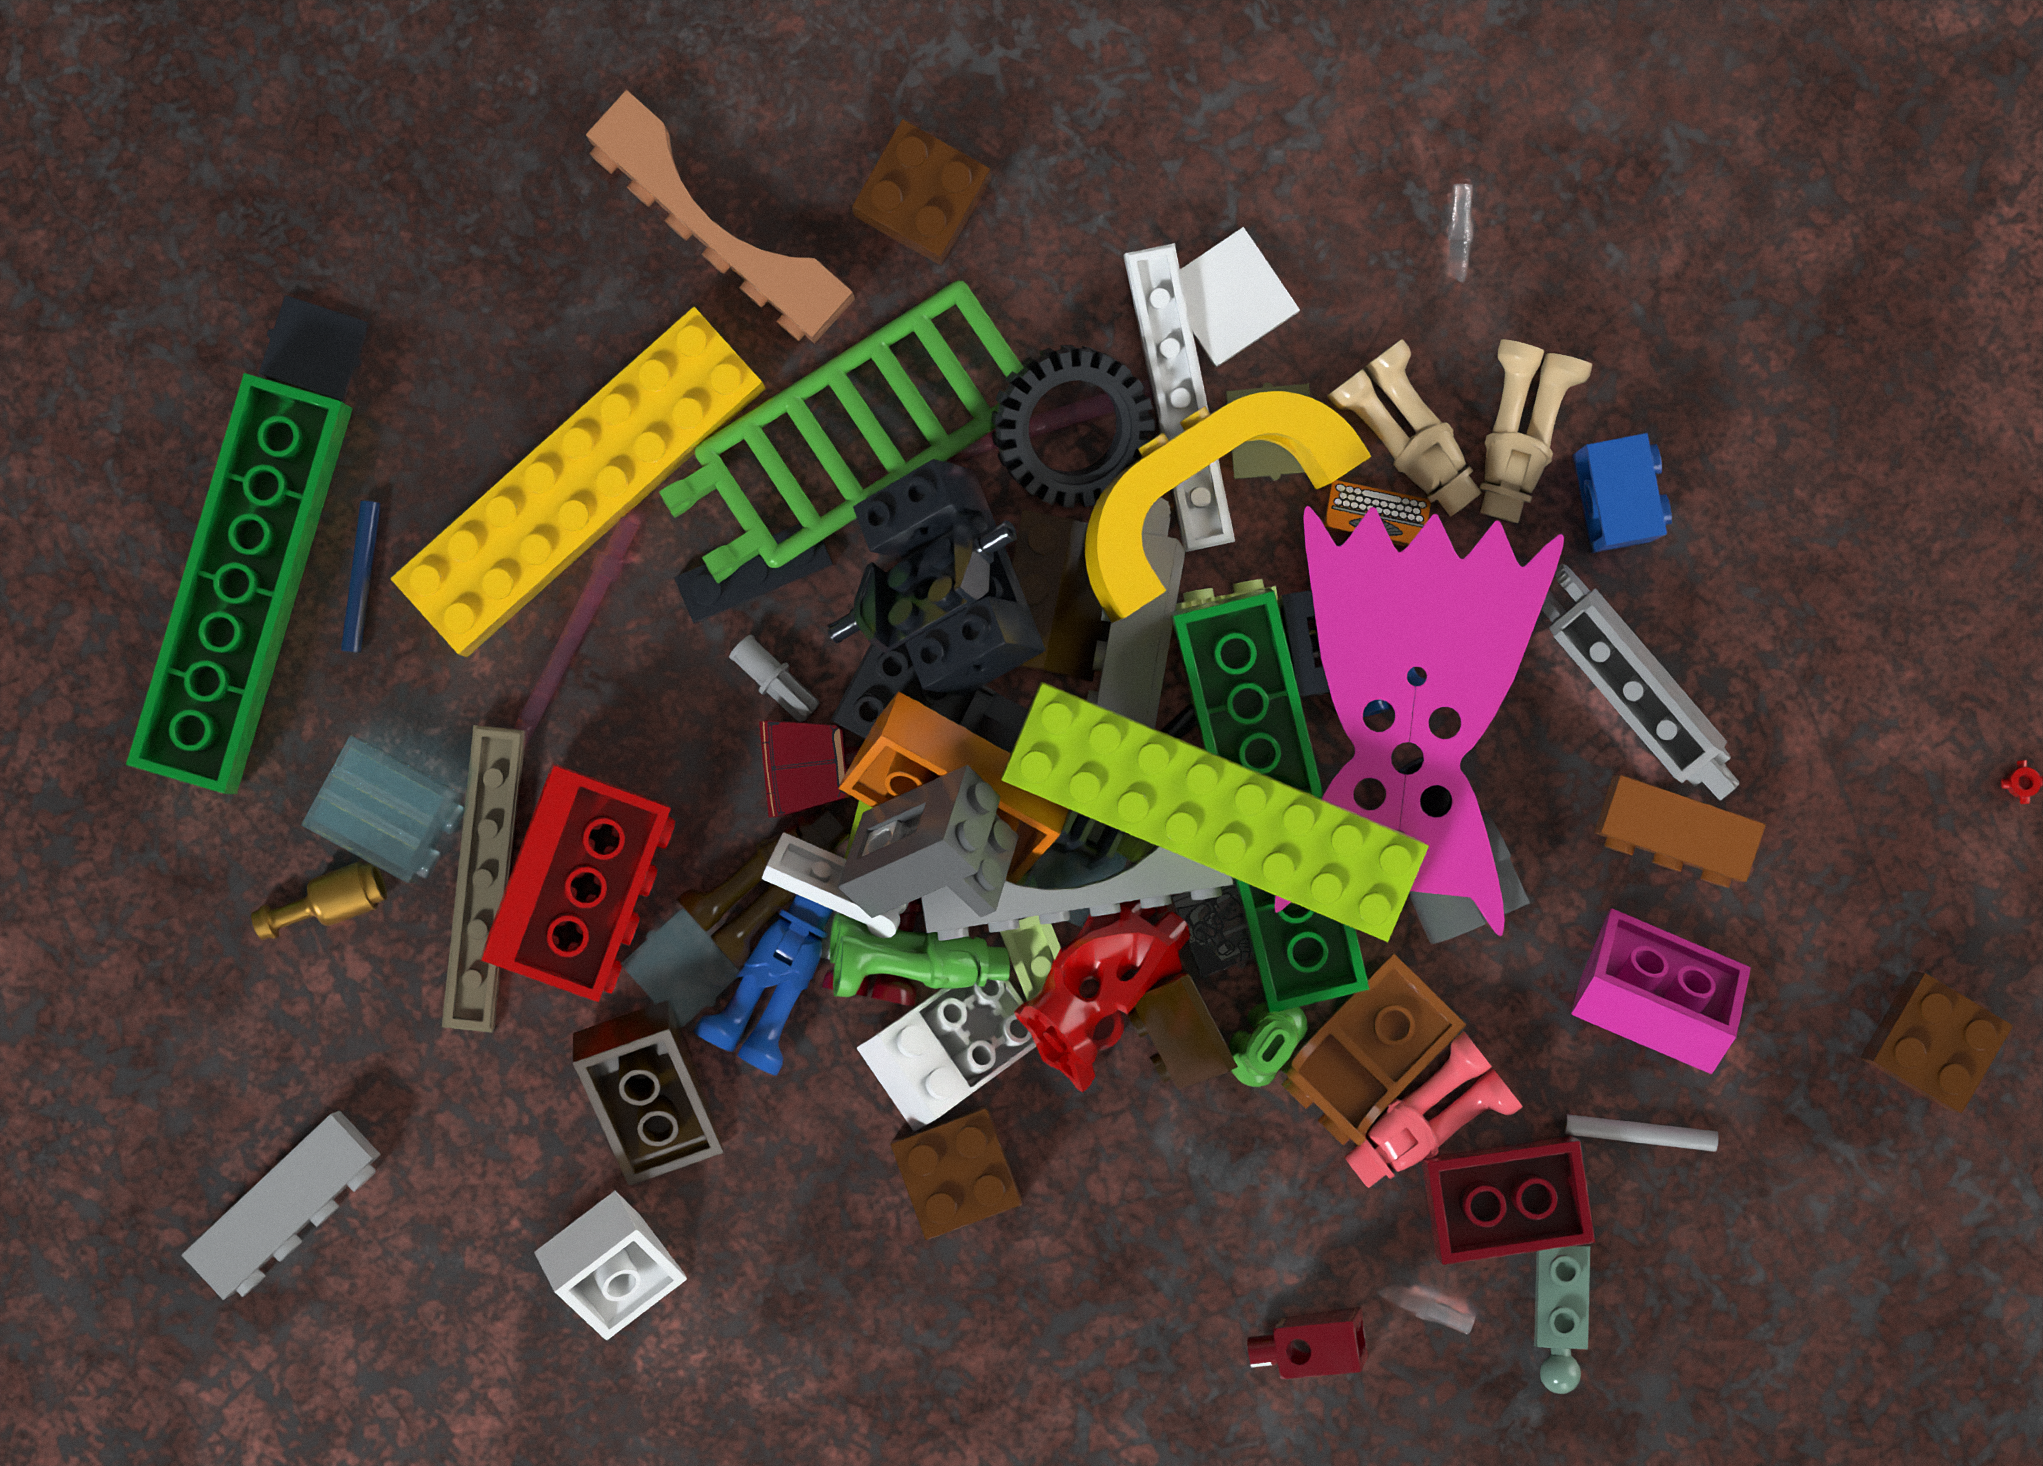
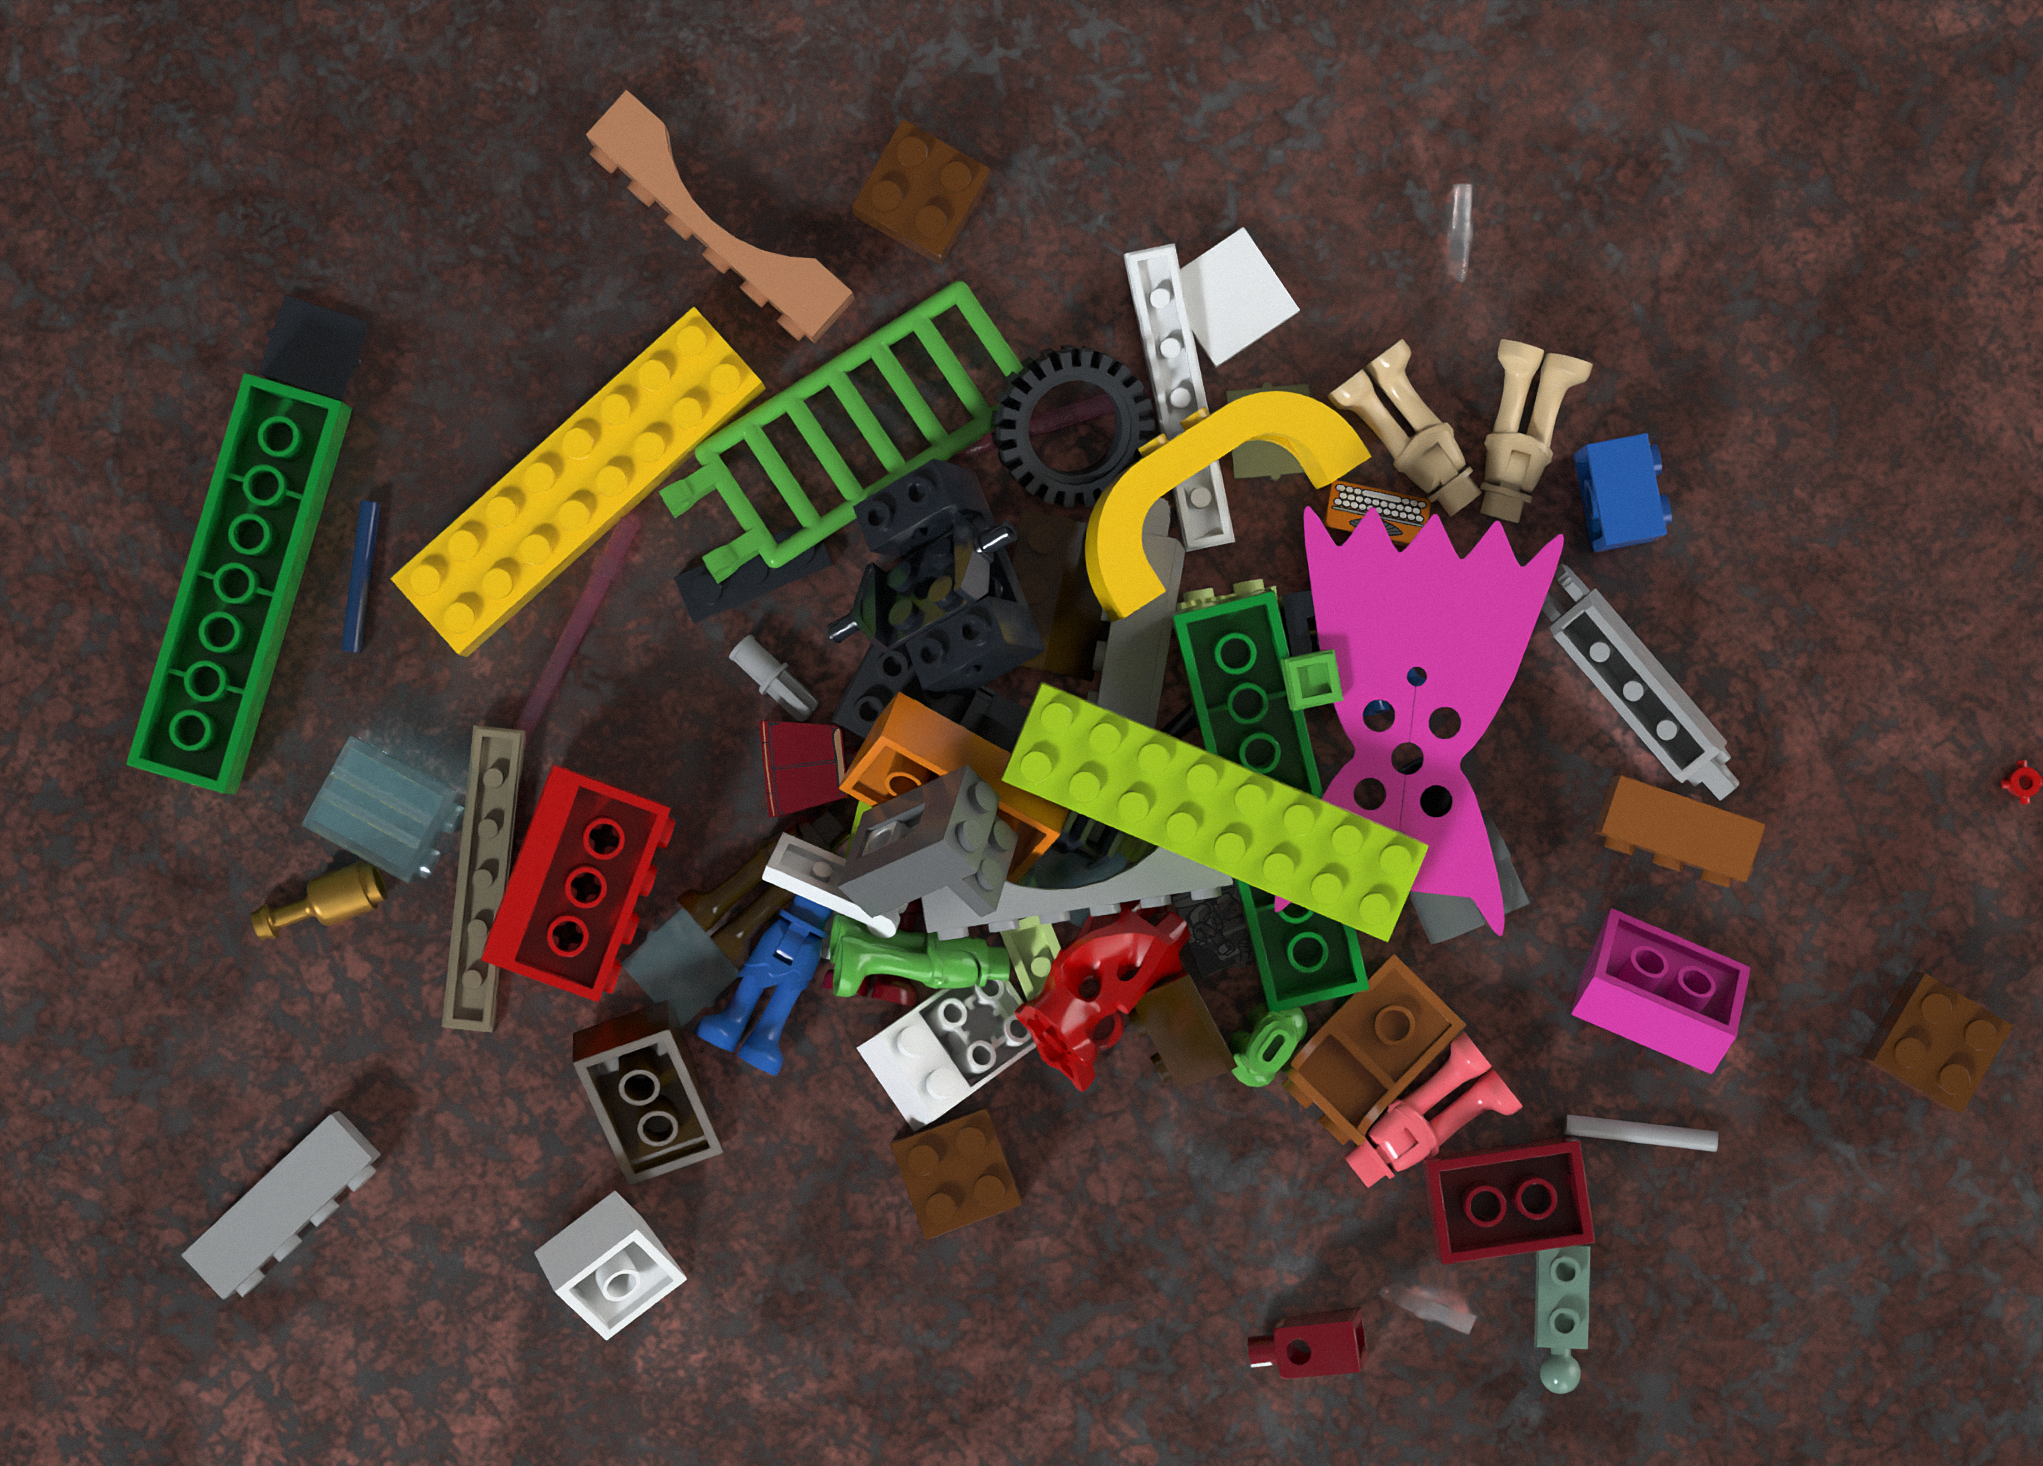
none -> bright green tile [1281,649,1343,710]

